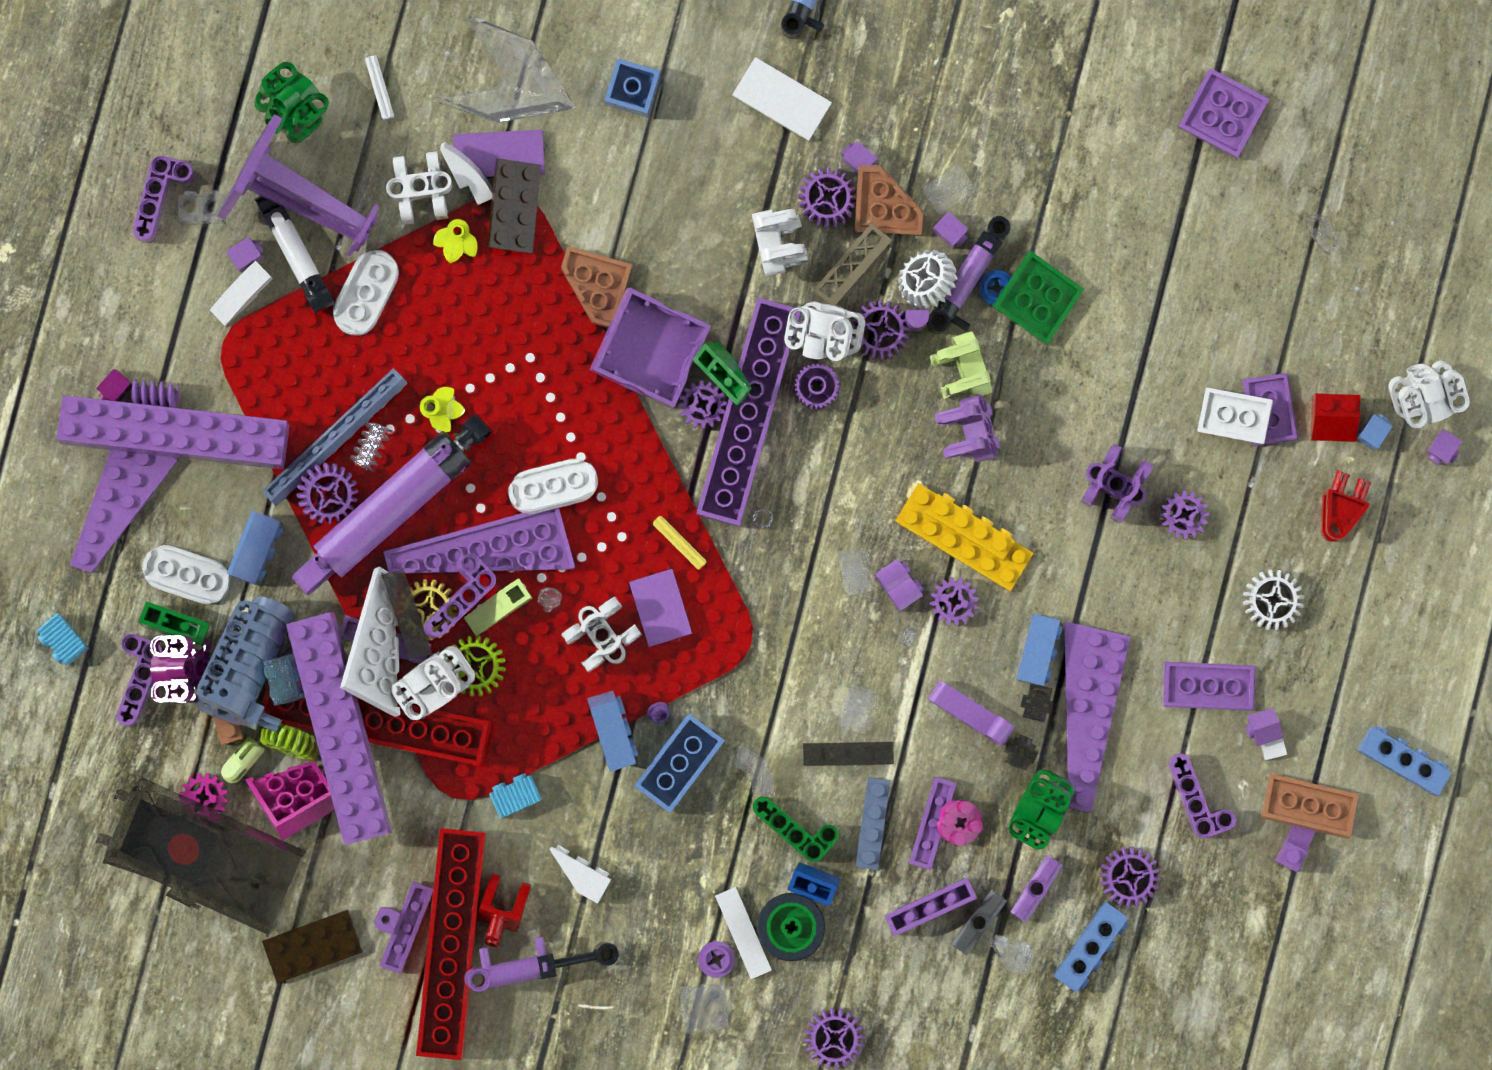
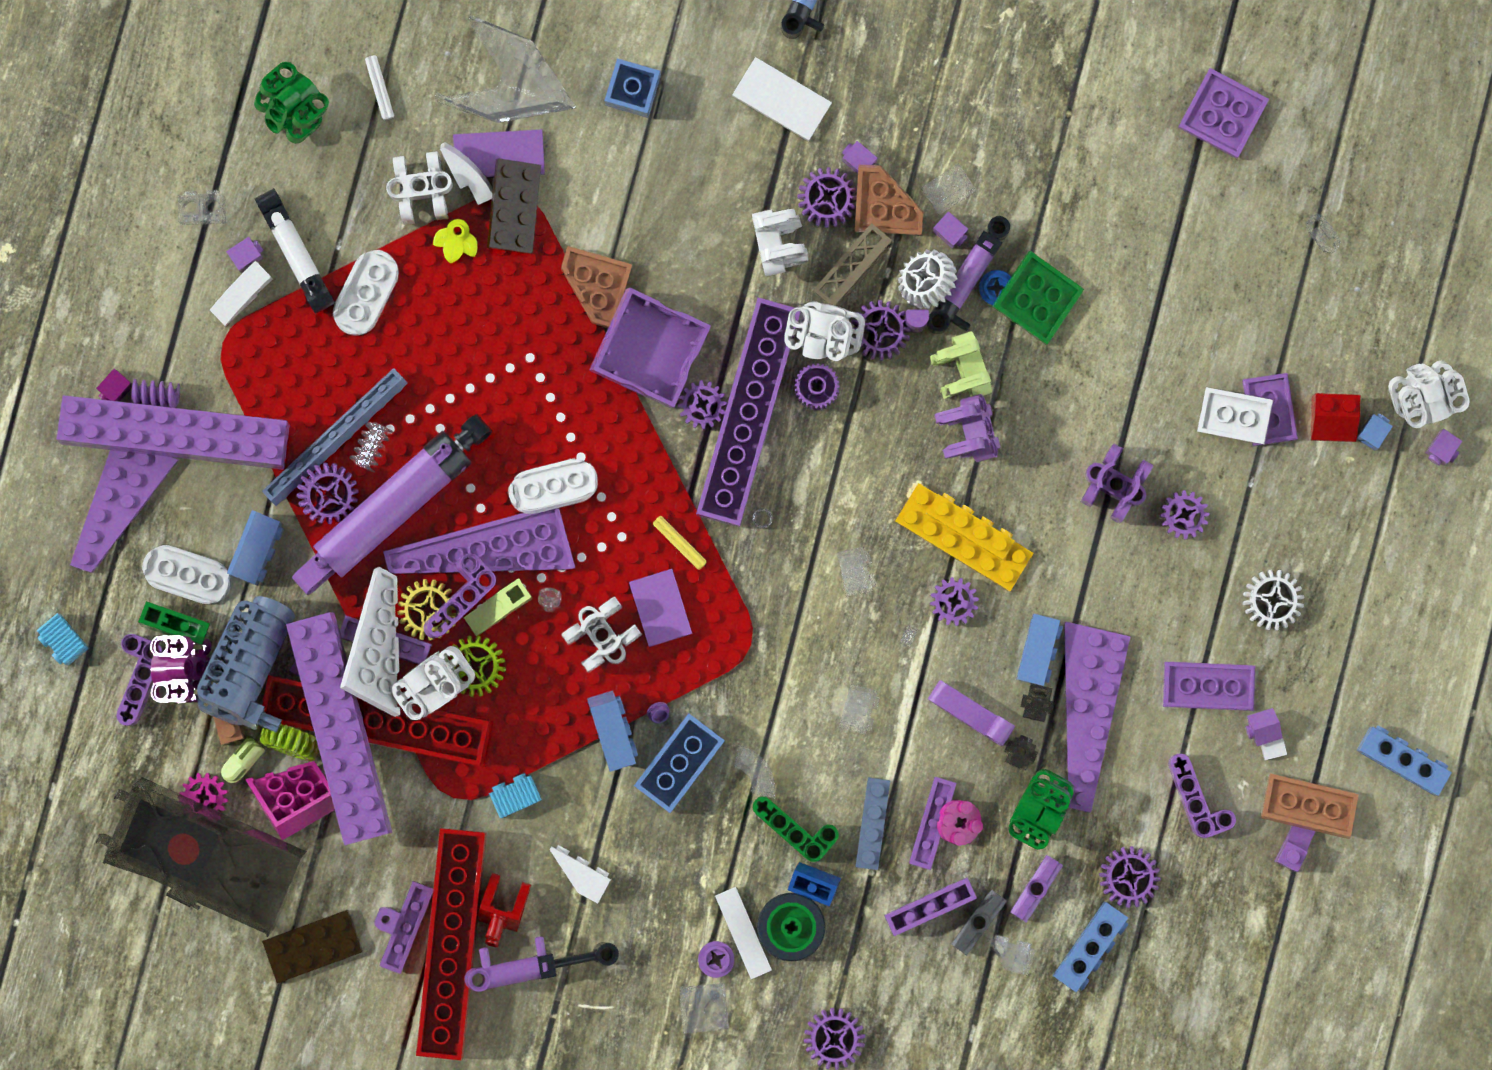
medium lavender beam [133,156,195,243] -> none
medium lavender piece [217,114,379,256] -> none
clear light blue brick [263,653,305,706] -> none
clear smoke plate [382,568,433,661] -> none
neon yellow plate [420,387,465,432] -> none
green slope [693,342,752,405] -> none
clear smoke plate [803,742,894,766] -> none
medium lavender brick [874,559,924,612] -> none
red piece [1321,470,1371,542] -> none

